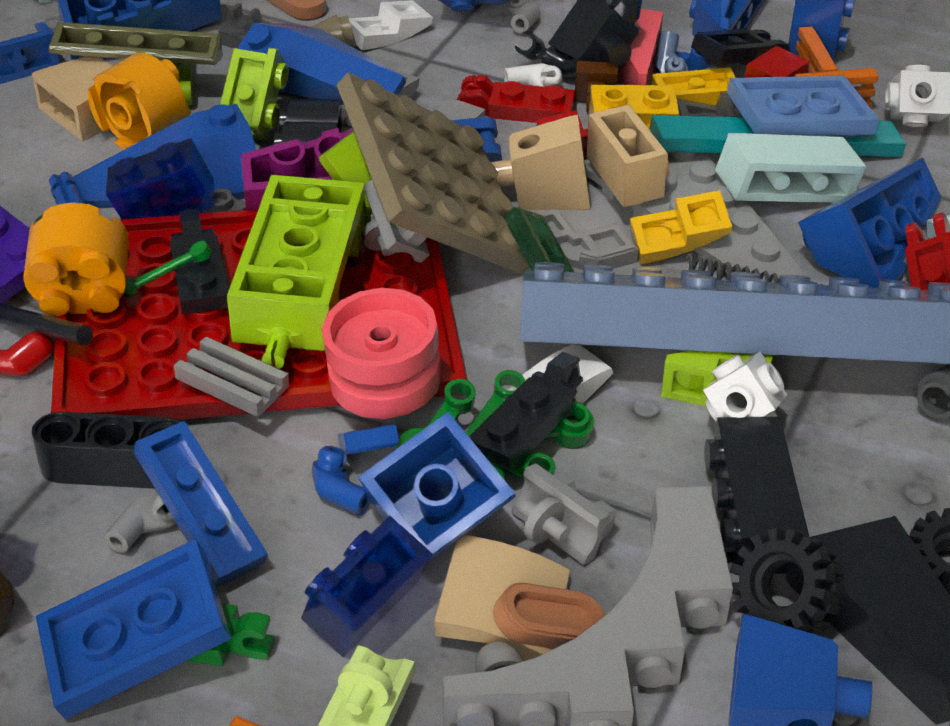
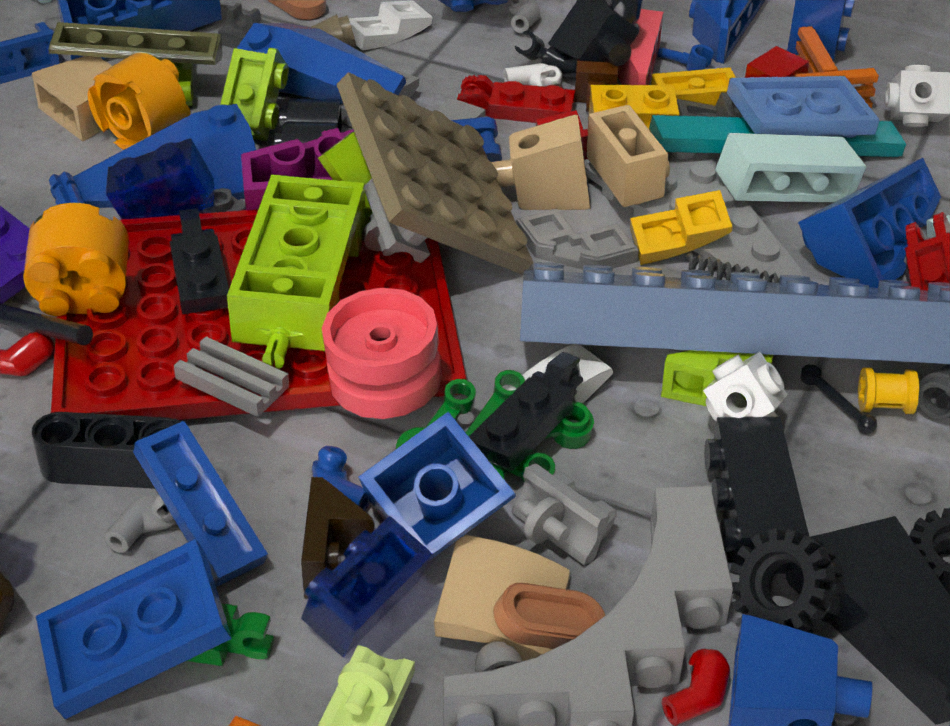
green hinge [123,241,212,297] -> none
blue tile [337,424,399,454] -> none
clear green tile [503,207,574,272] -> none
sand blue arm [654,31,688,73] -> none
black hinge [691,29,790,68] -> none
none -> dark brown slope [301,477,376,599]
none -> red arm [662,648,730,726]
none -> black hinge [800,365,878,434]
none -> yellow bush [858,367,919,414]

